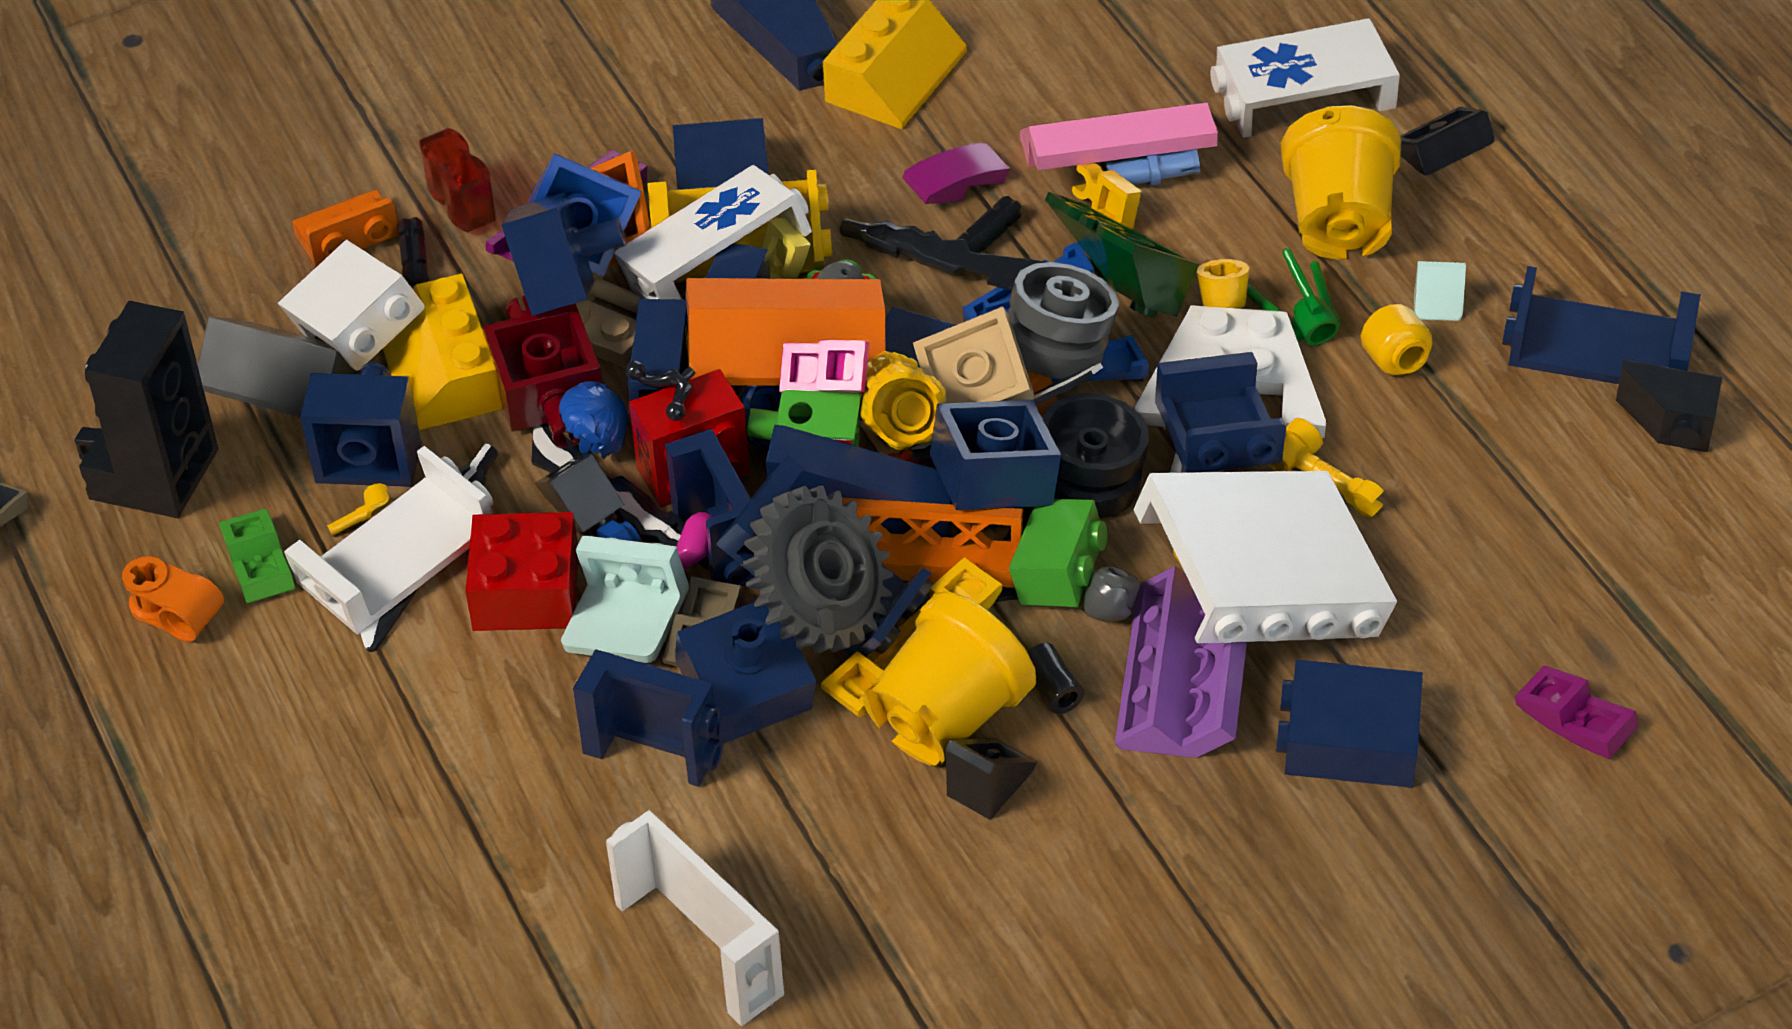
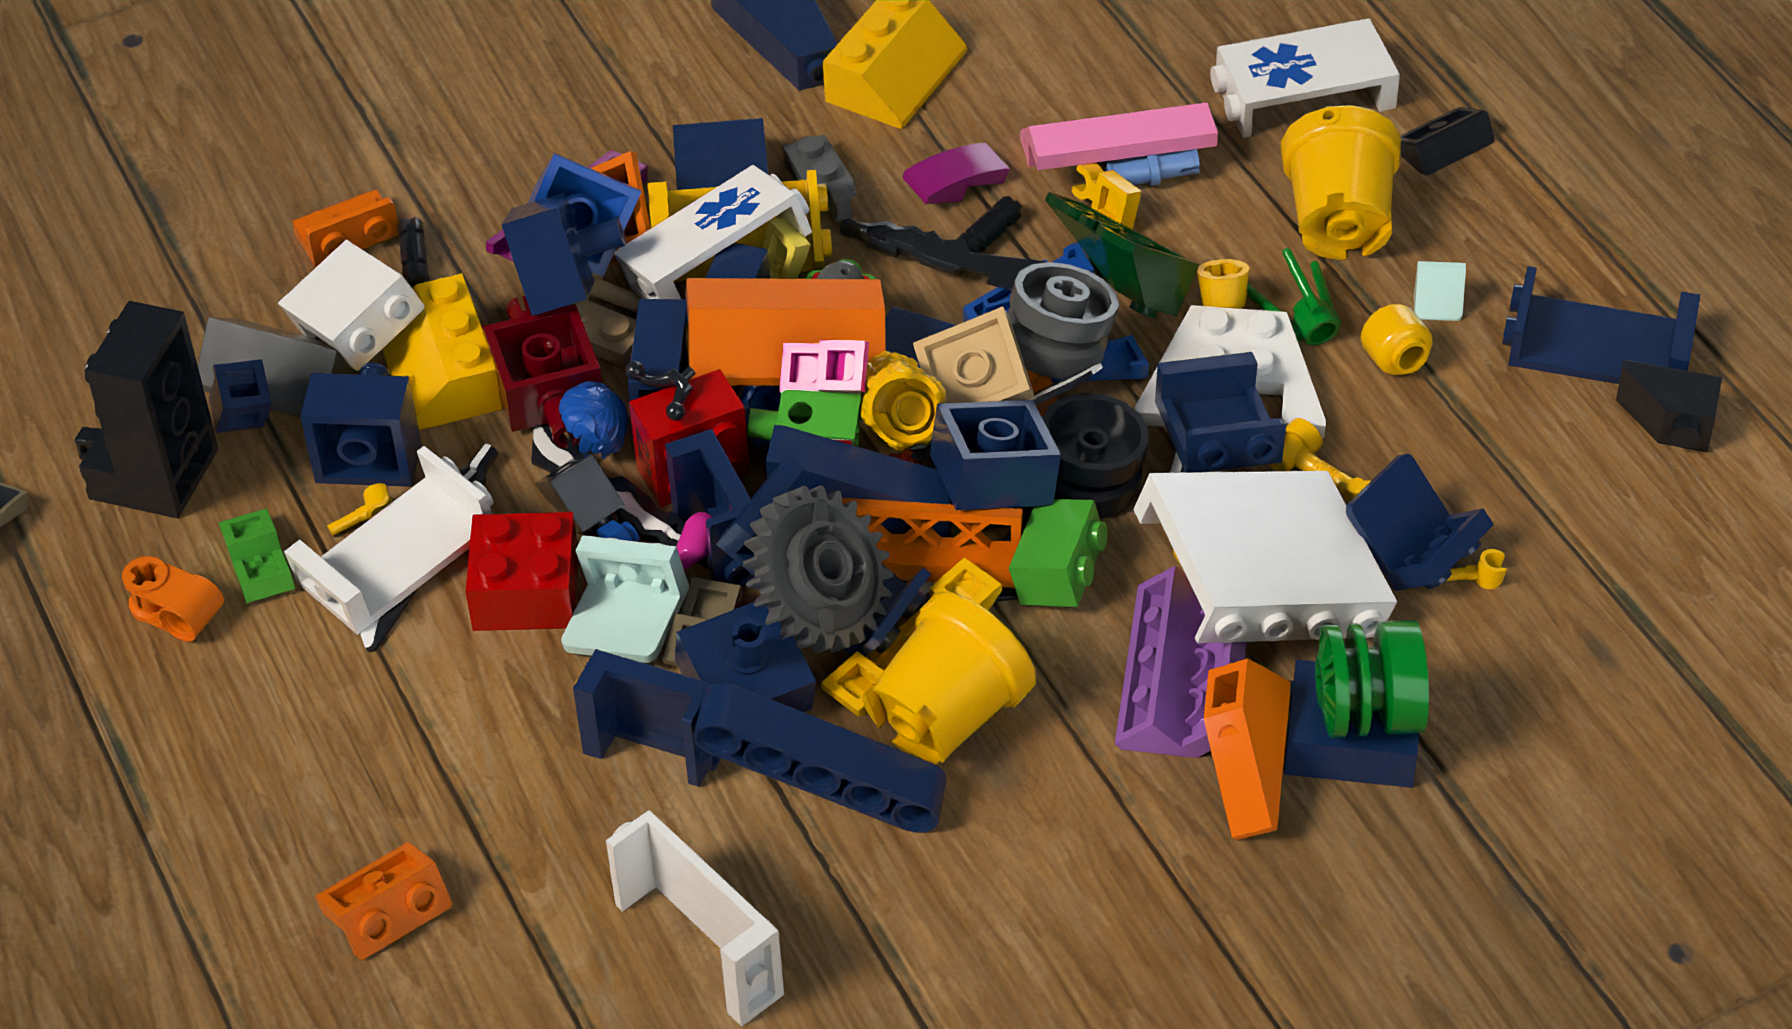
clear red brick [419,128,496,233] -> none
black slope [946,738,1038,820] -> none
black piece [1027,643,1084,714] -> none
dark grey piece [1084,567,1140,622] -> none
magenta slope [1515,665,1638,759] -> none
none -> dark blue brick [209,359,272,433]
none -> orange bracket [315,842,452,960]
none -> dark blue beam [693,683,947,833]
none -> dark grey hinge [783,135,856,222]
none -> orange slope [1203,658,1291,840]
none -> green wheel [1315,620,1429,738]
none -> dark blue bracket [1346,454,1494,591]
none -> yellow hand [1446,549,1507,589]

